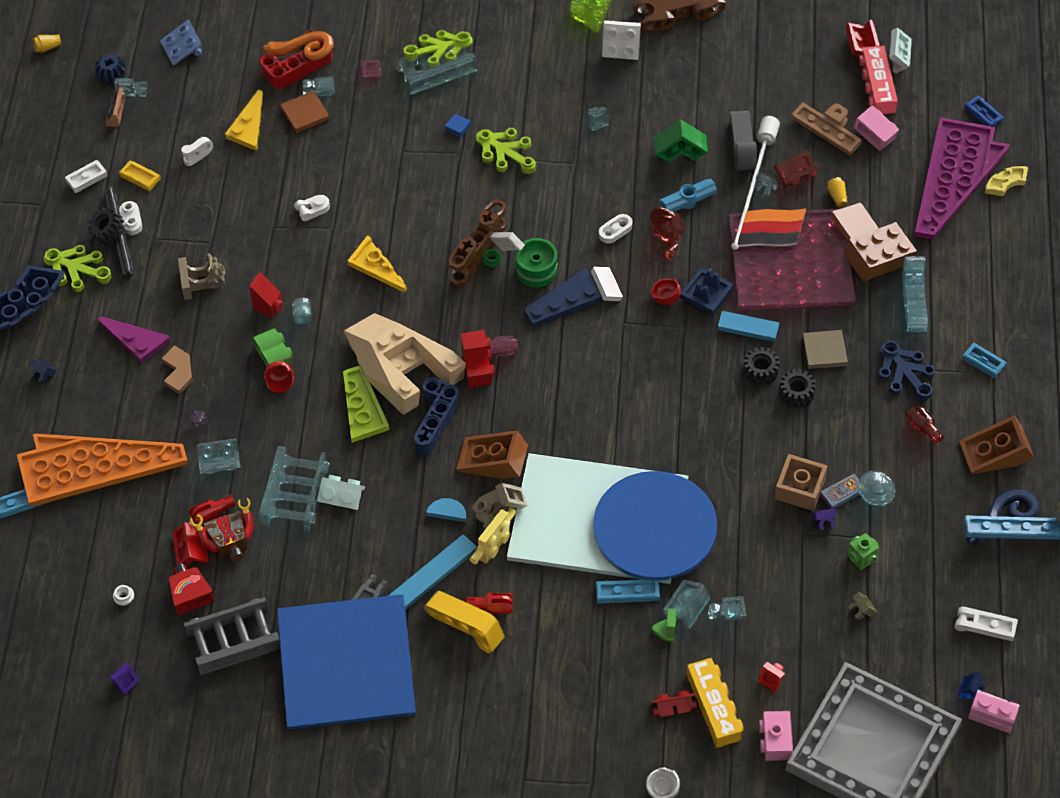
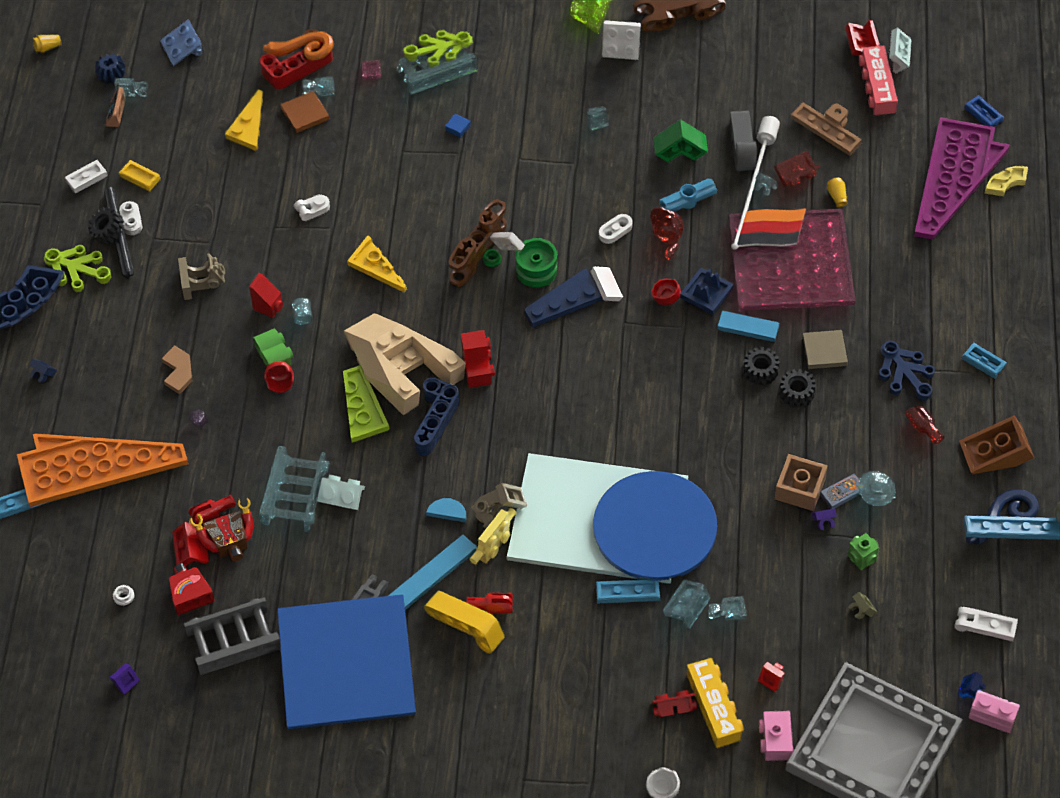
magenta wing [98,316,171,363] -> none
white plate [181,137,213,166] -> none
clear light blue bracket [197,438,241,474] -> none
dark orange slope [456,431,528,479] -> none
lime plant [476,128,536,174] -> none
clear pink brick [490,335,518,357] -> none
bright green tile [652,609,677,642] -> none
tile [830,203,878,241] -> none
brick [843,222,917,282] -> none
bright pink brick [853,106,899,151] -> none
clear light blue beam [902,256,928,332] -> none

